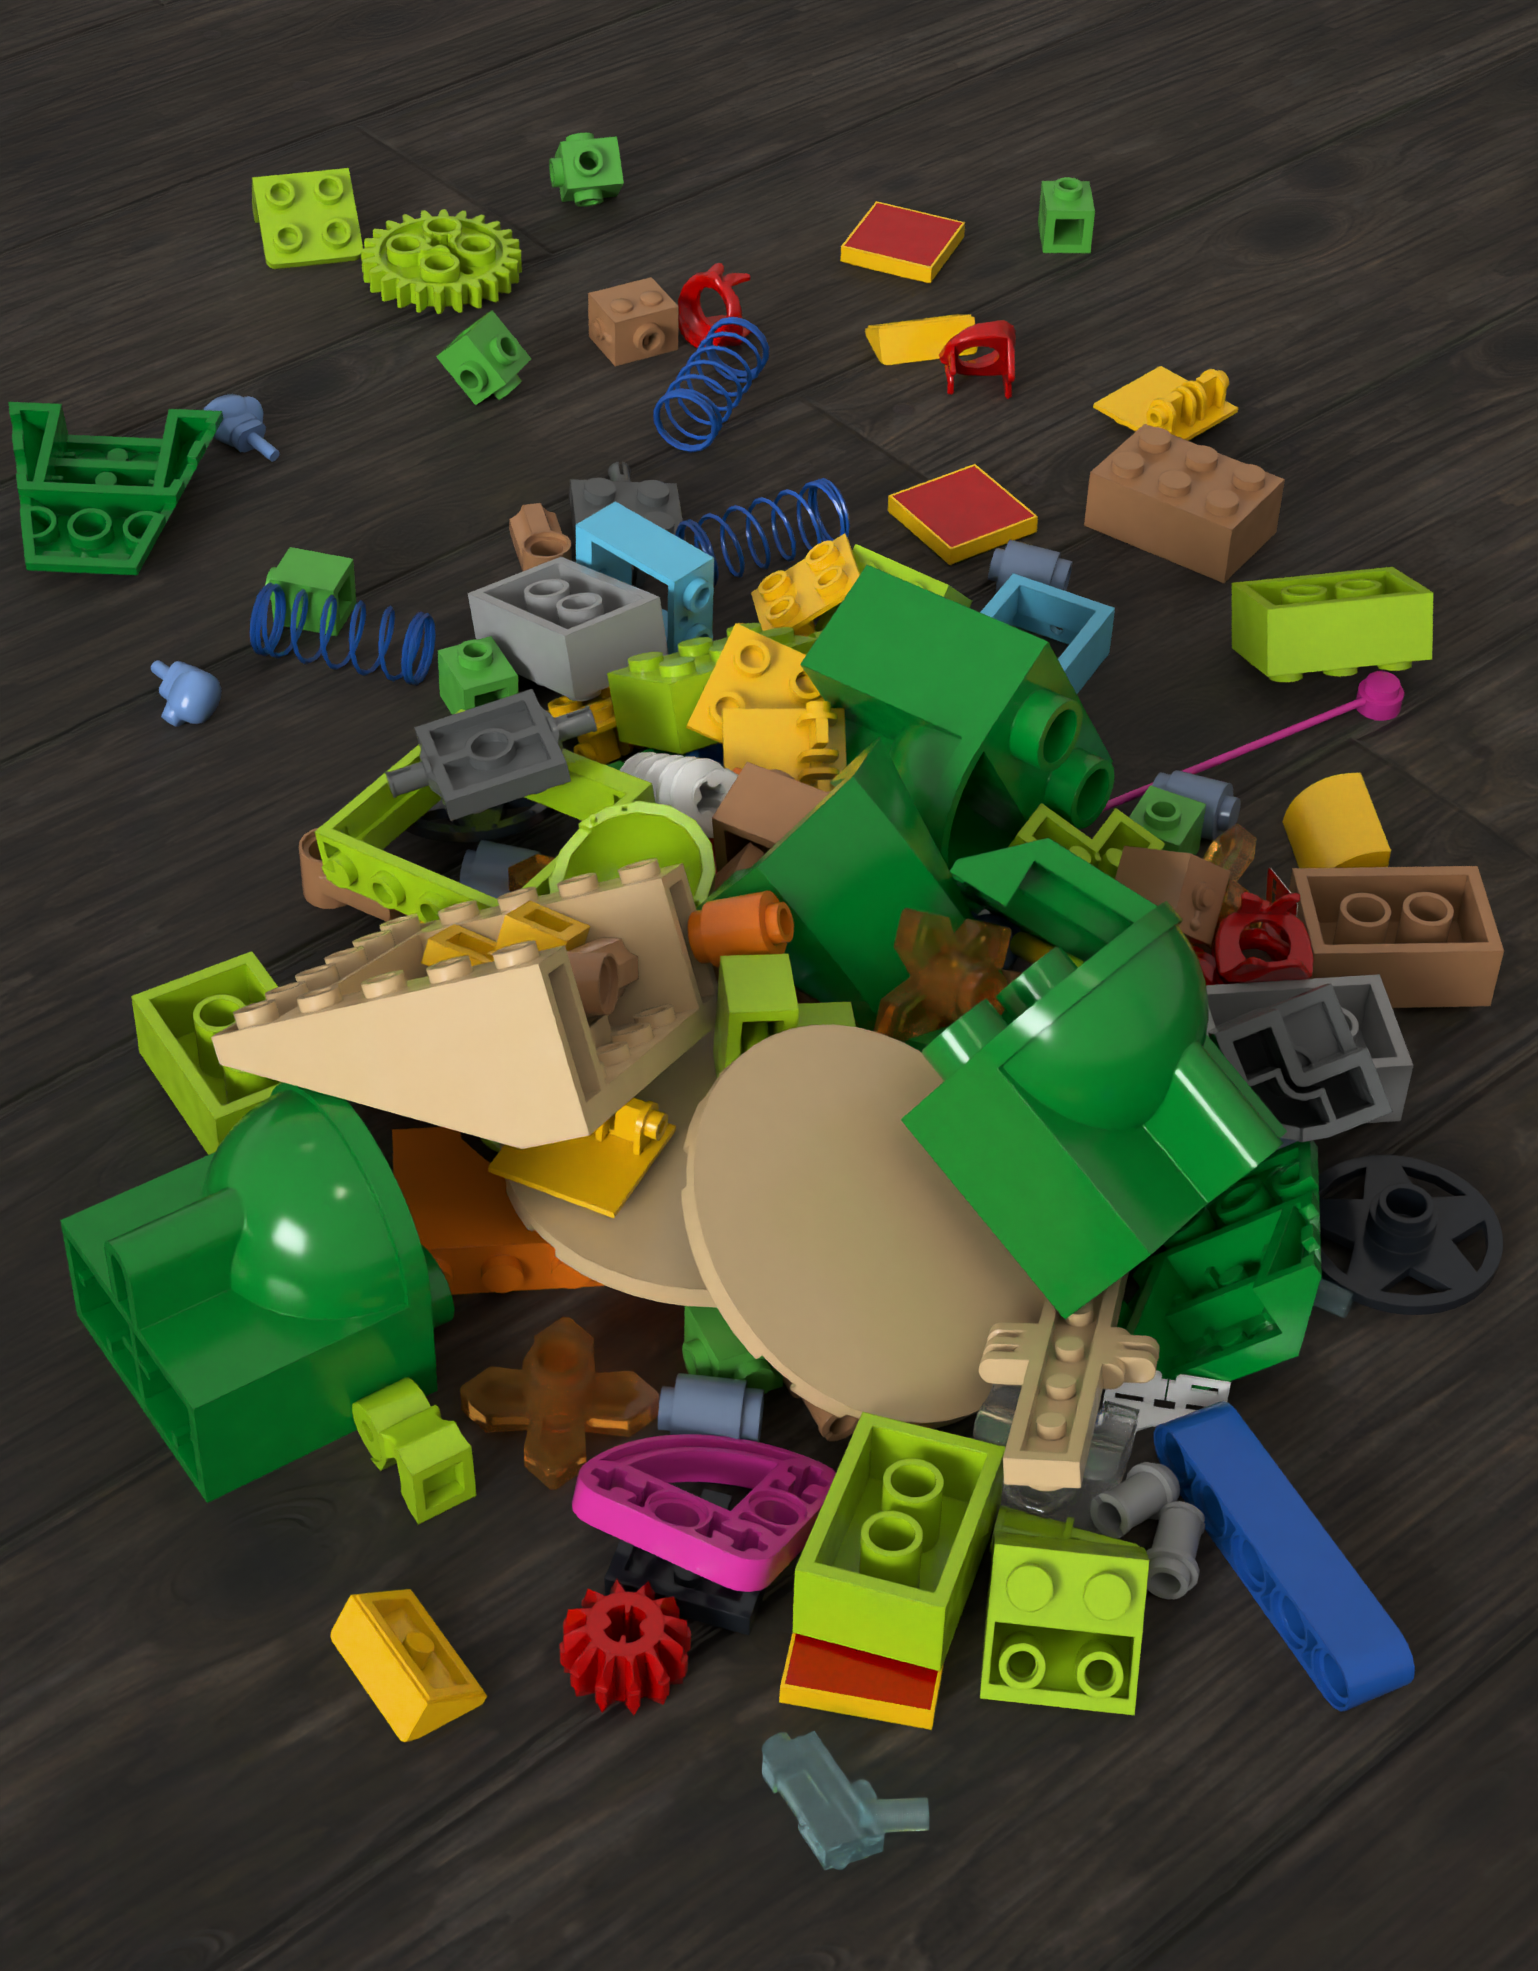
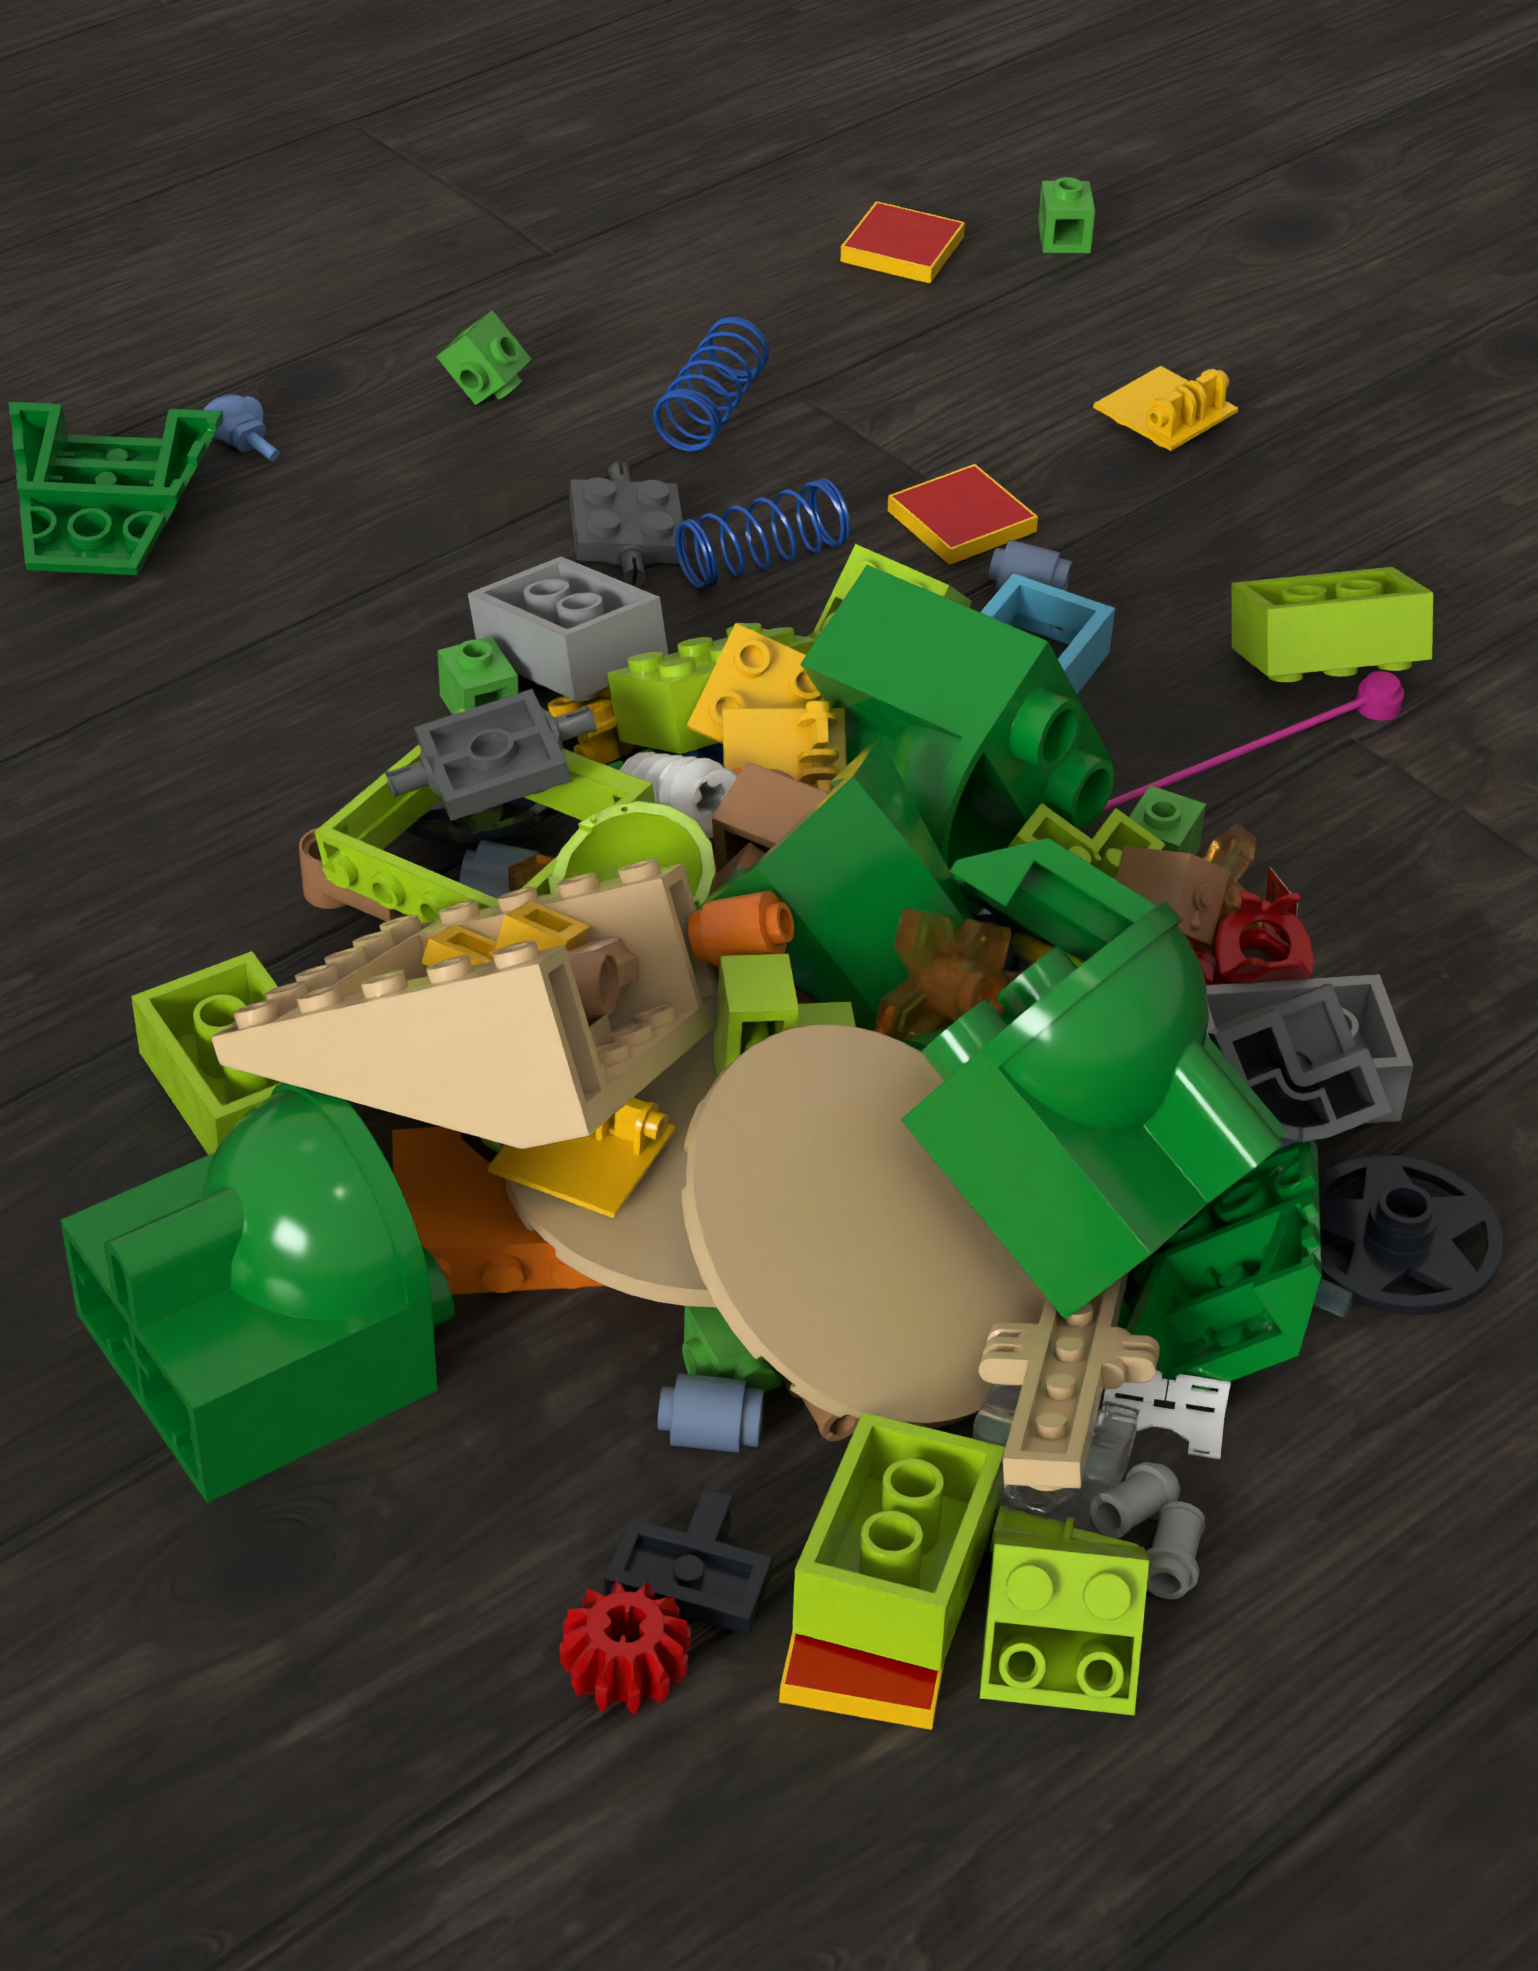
medium blue piece [151,660,222,727] -> none
blue piece [249,582,436,686] -> none
lime bracket [252,168,363,269] -> none
bright green brick [265,547,357,636] -> none
yellow slope [330,1589,487,1742] -> none
lime leg [352,1378,477,1525] -> none
lime gear [361,209,522,314] -> none
clear orange plant [460,1317,659,1490] -> none
medium nougat piece [509,503,572,572] -> none
bright green brick [549,133,624,207] -> none
dark pink beam [572,1434,836,1592] -> none
medium azure window [575,501,714,655] -> none
medium nougat head [588,277,679,366] -> none
red piece [678,263,753,348] -> none
yellow hinge [751,533,860,637] -> none
clear light blue piece [761,1731,929,1870] -> none
yellow slope [865,314,978,365] -> none
red piece [939,320,1016,399] -> none
medium nougat brick [1084,424,1285,583] -> none
sand blue brick [1152,770,1241,841] -> none
blue beam [1154,1400,1415,1711] -> none
yellow brick [1283,772,1391,868] -> none
medium nougat brick [1289,866,1504,1008] -> none

